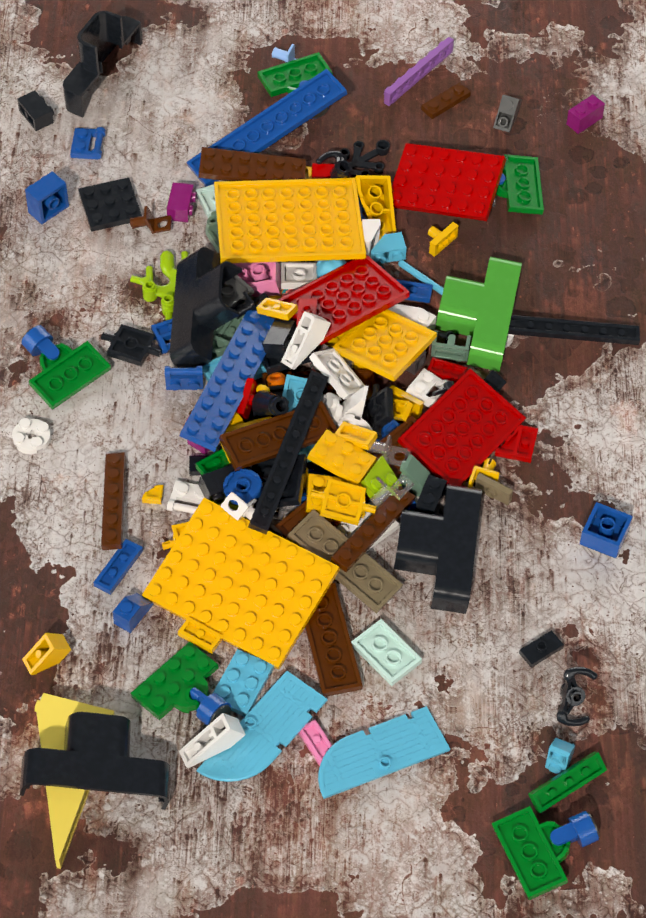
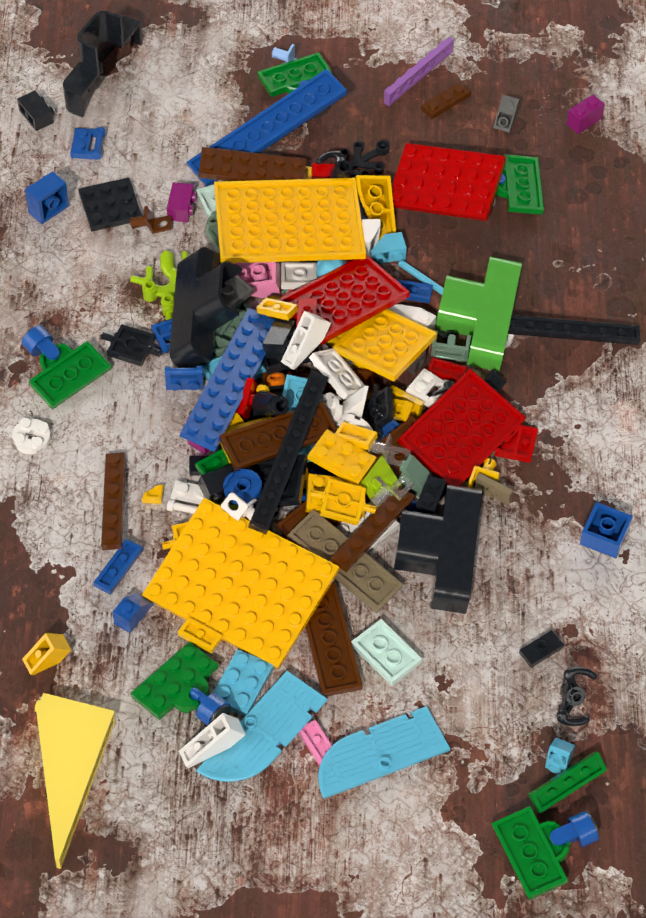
black piece [19,712,170,810] -> none
black bracket [234,291,269,320] -> none
yellow tile [427,222,459,257] -> none

